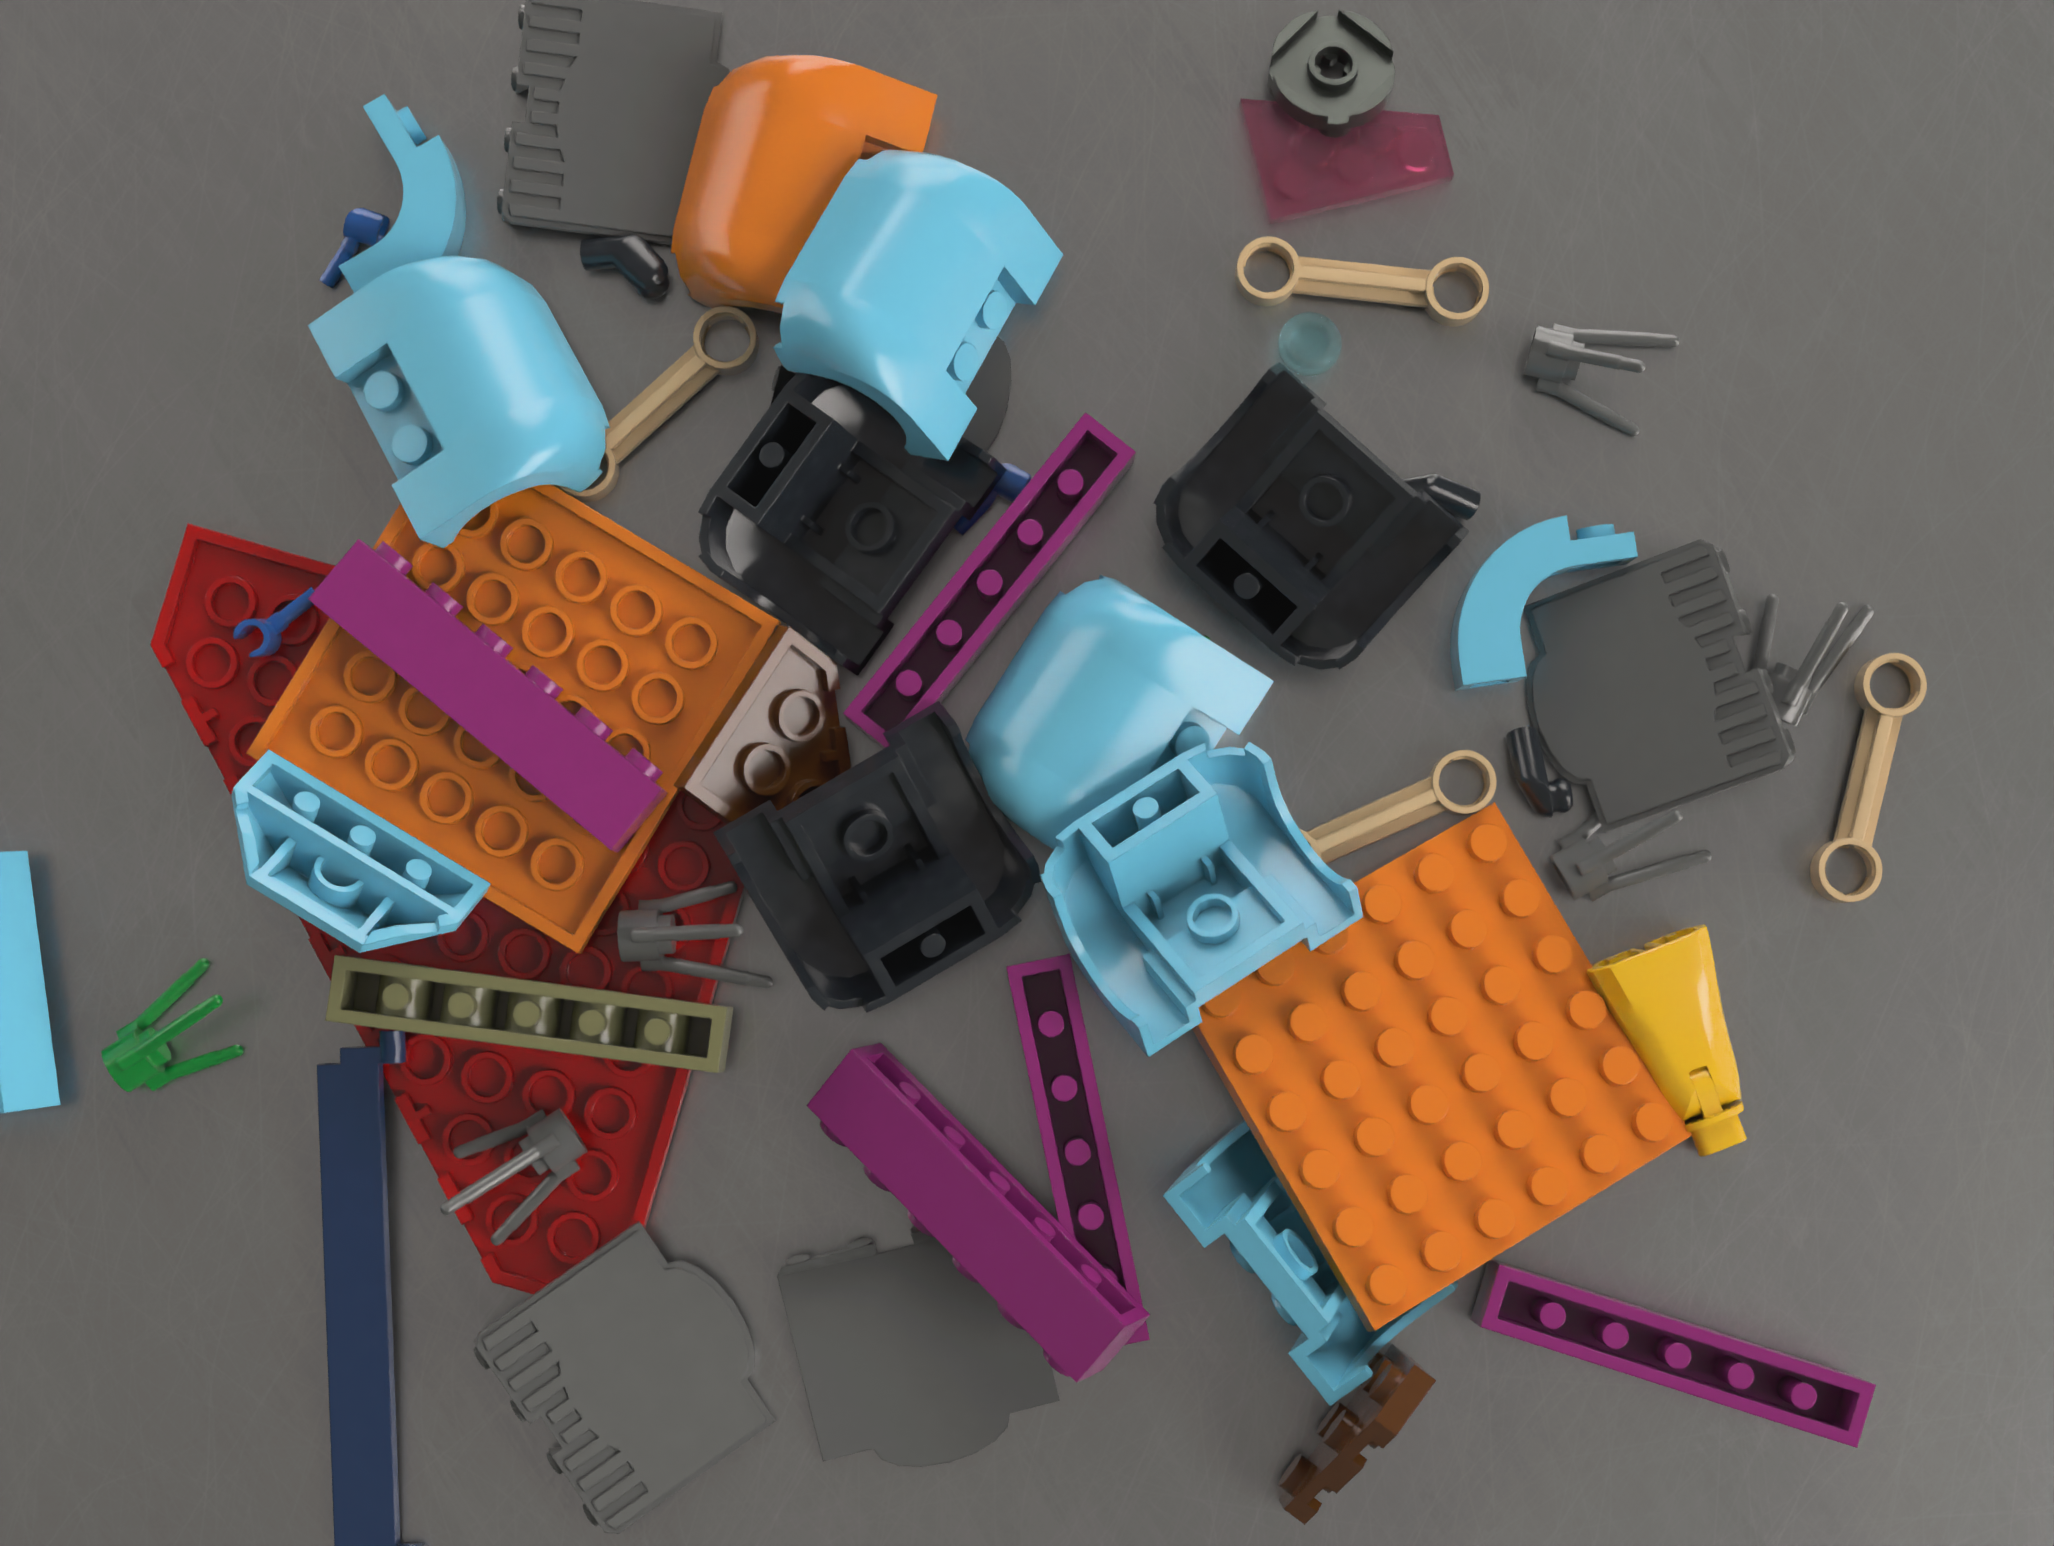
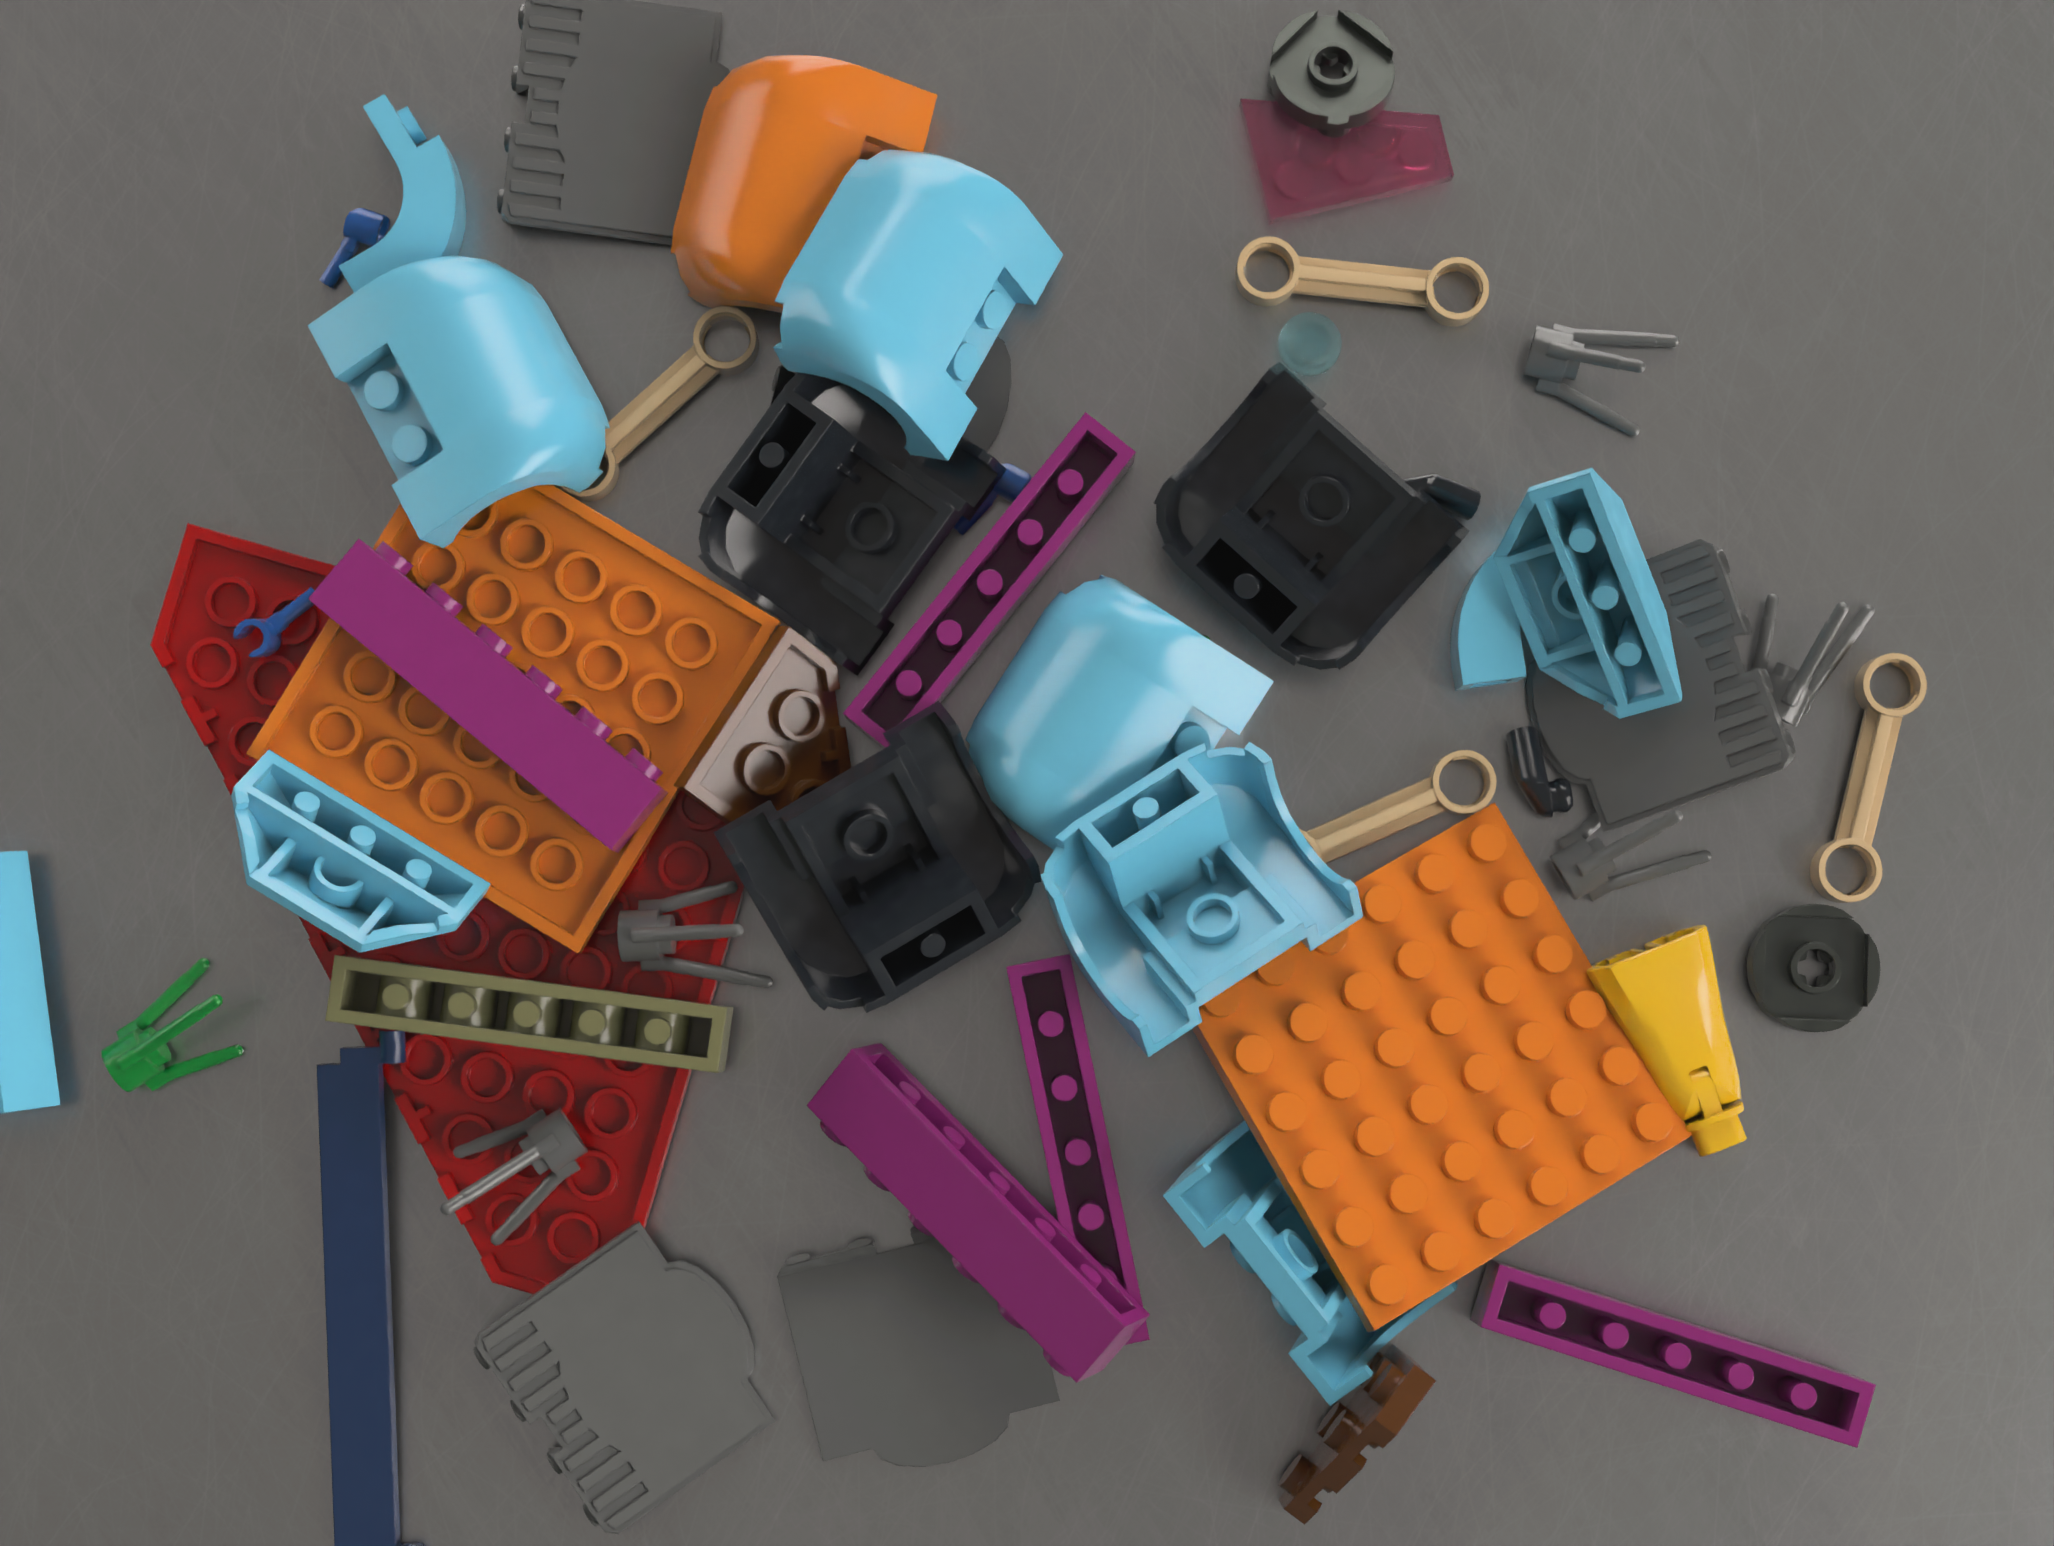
black arm [580,235,670,299] -> none
none -> medium azure wedge [1493,468,1683,719]
none -> pearl dark grey plate [1747,904,1881,1032]

